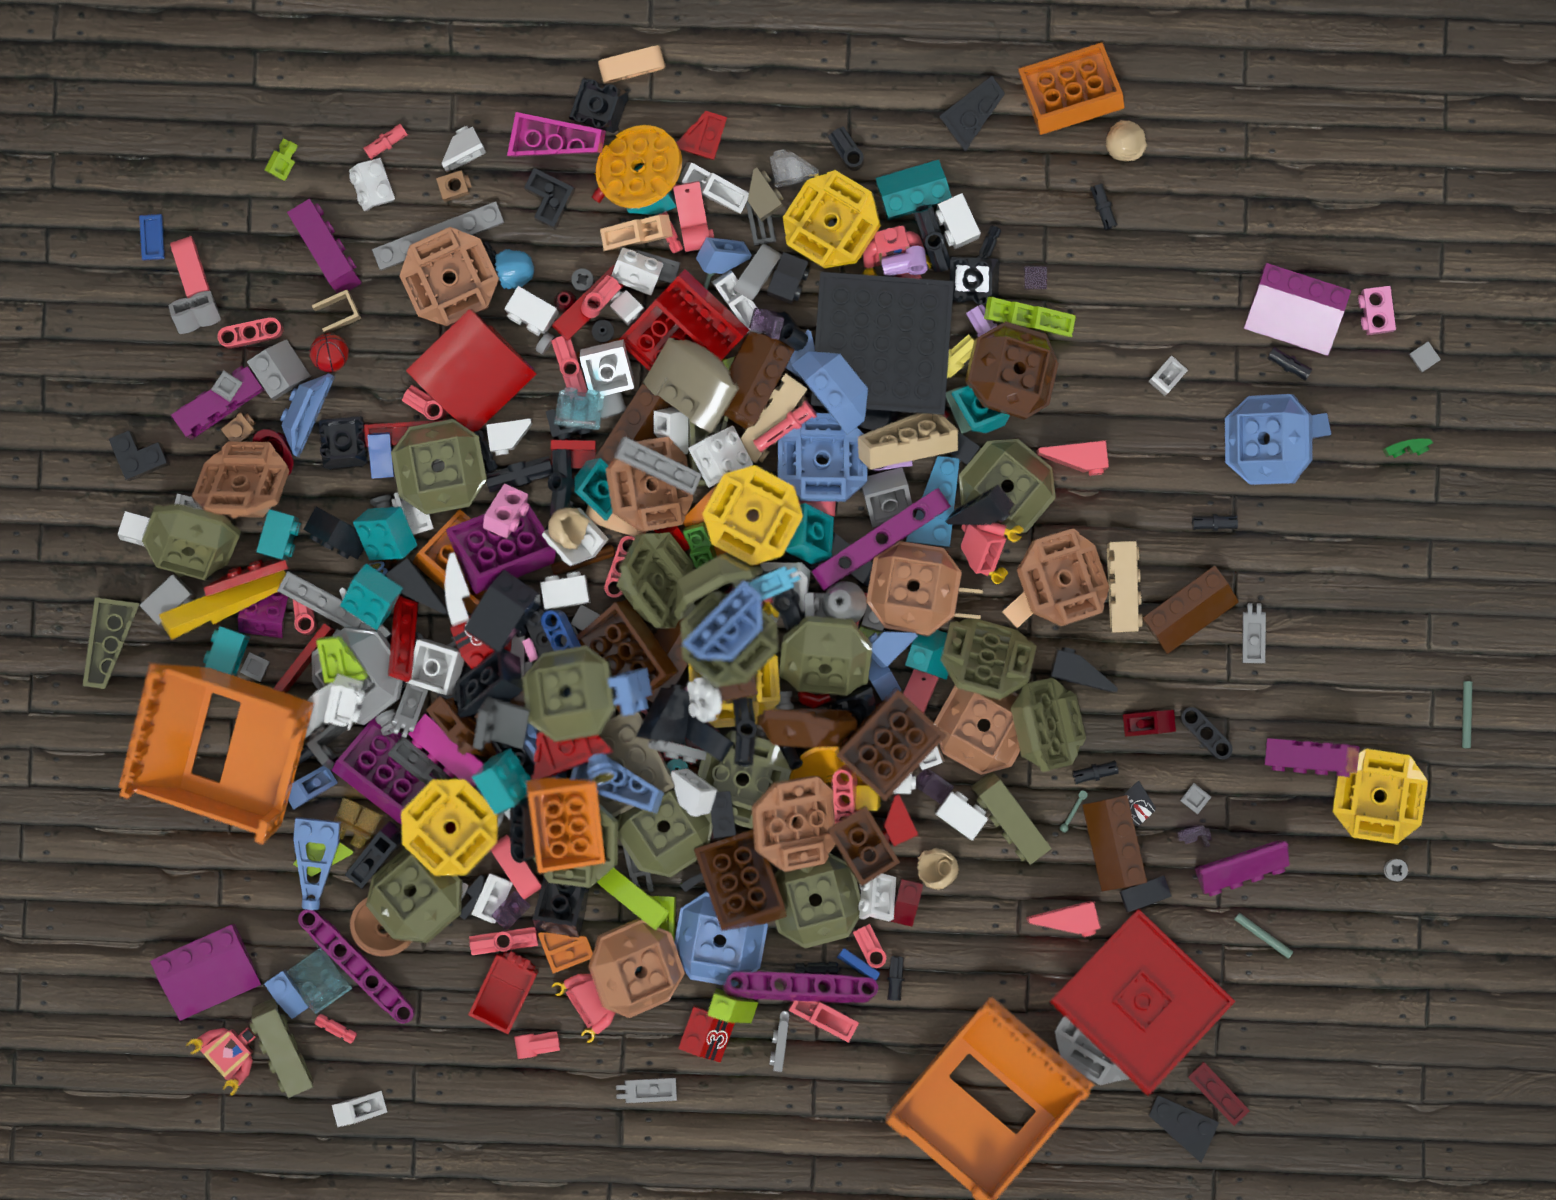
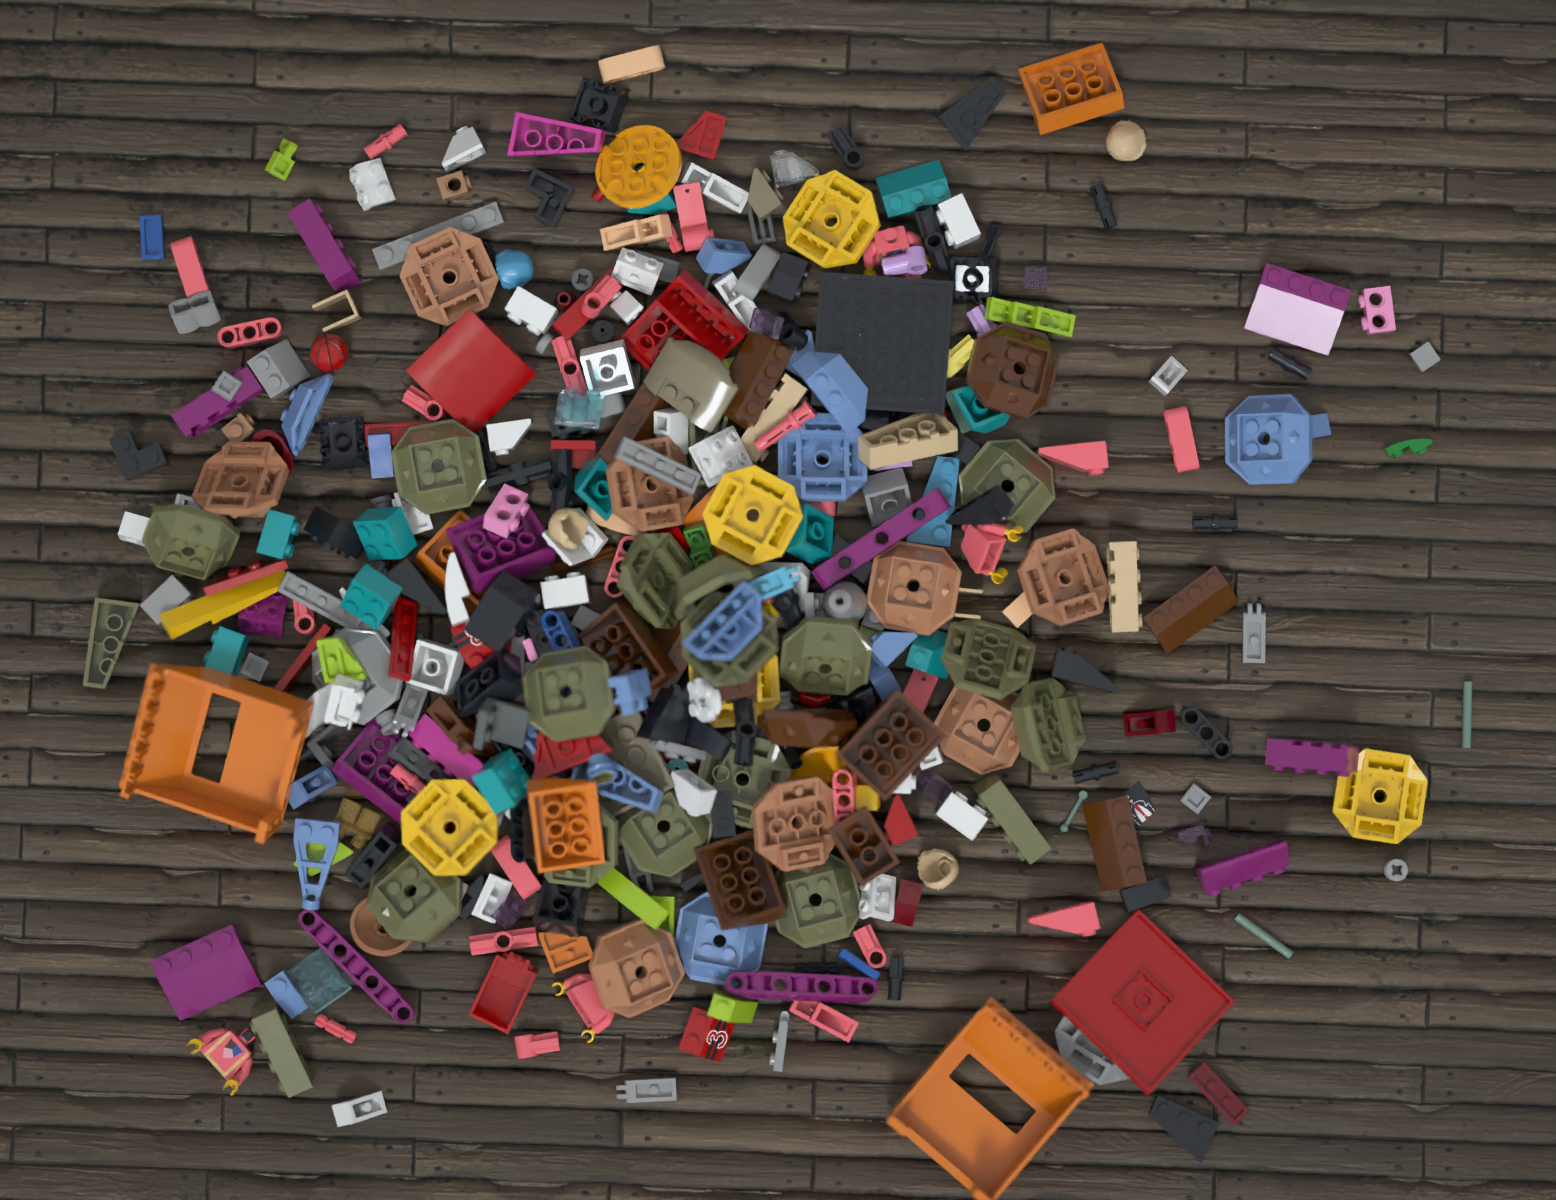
none -> coral pin [390,763,426,795]
none -> coral beam [1164,406,1199,473]

